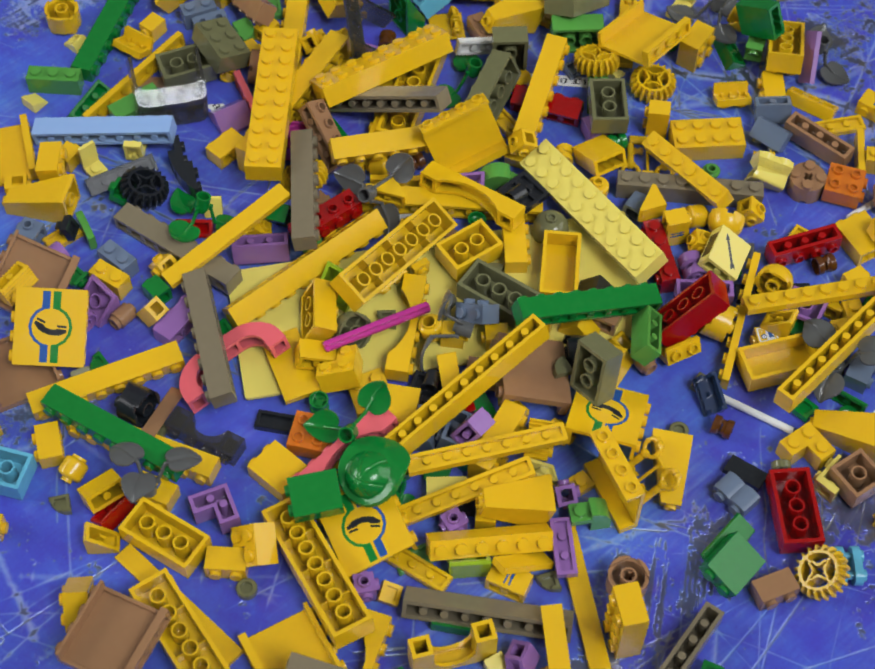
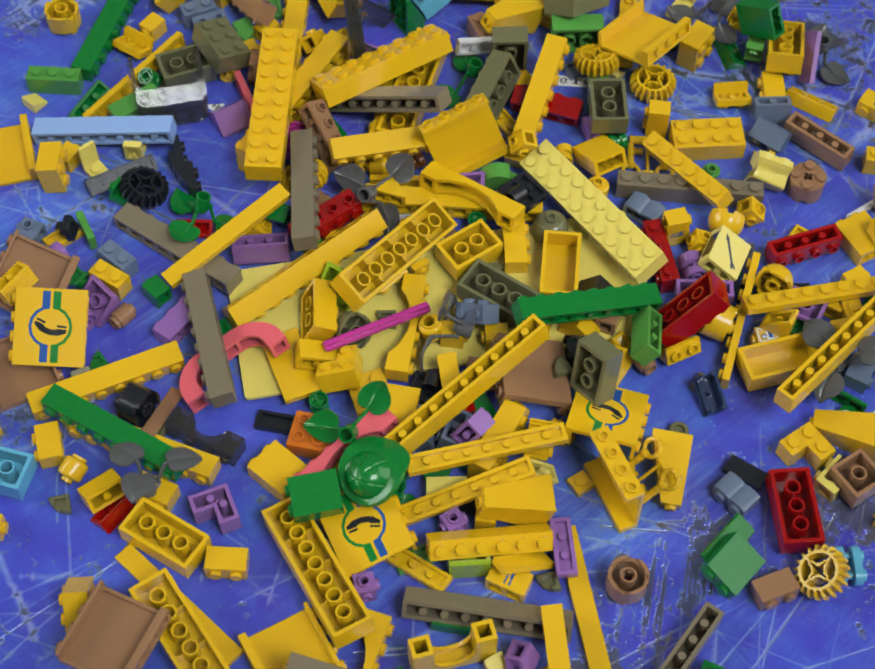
yellow slope [2,174,81,223] -> none
yellow brick [4,173,32,194] -> none
light yellow slope [64,34,86,54] -> none
yellow slope [83,521,121,554] -> none
yellow brick [136,296,170,327] -> none
yellow brick [148,253,177,280] -> none
light yellow slope [204,196,223,218] -> none
yellow brick [205,127,243,170] -> none
yellow brick [231,522,279,567] -> none
olive tile [236,578,258,600] -> none
yellow plate [376,580,403,608] -> none
reddish brown wheel [378,29,396,46] -> none
yellow hinge [428,6,466,40] -> none
medium lavender brick [553,479,581,509] -> none
bright green brick [567,497,611,530] -> none
yellow brick [603,581,650,659] -> none
yellow slope [637,184,667,222] -> none
yellow head [685,204,709,229] -> none
reddish brown wheel [710,414,736,440] -> none
white bar [723,394,795,434] -> none
olive tile [771,459,792,469] -> none
green plate [791,398,819,423] -> none
reddish brown wheel [812,253,837,275] -> none
yellow tile [815,114,866,136] -> none
orange brick [821,162,868,209] -> none
yellow tile [854,128,866,171] -> none
none -> green wheel [138,67,162,88]

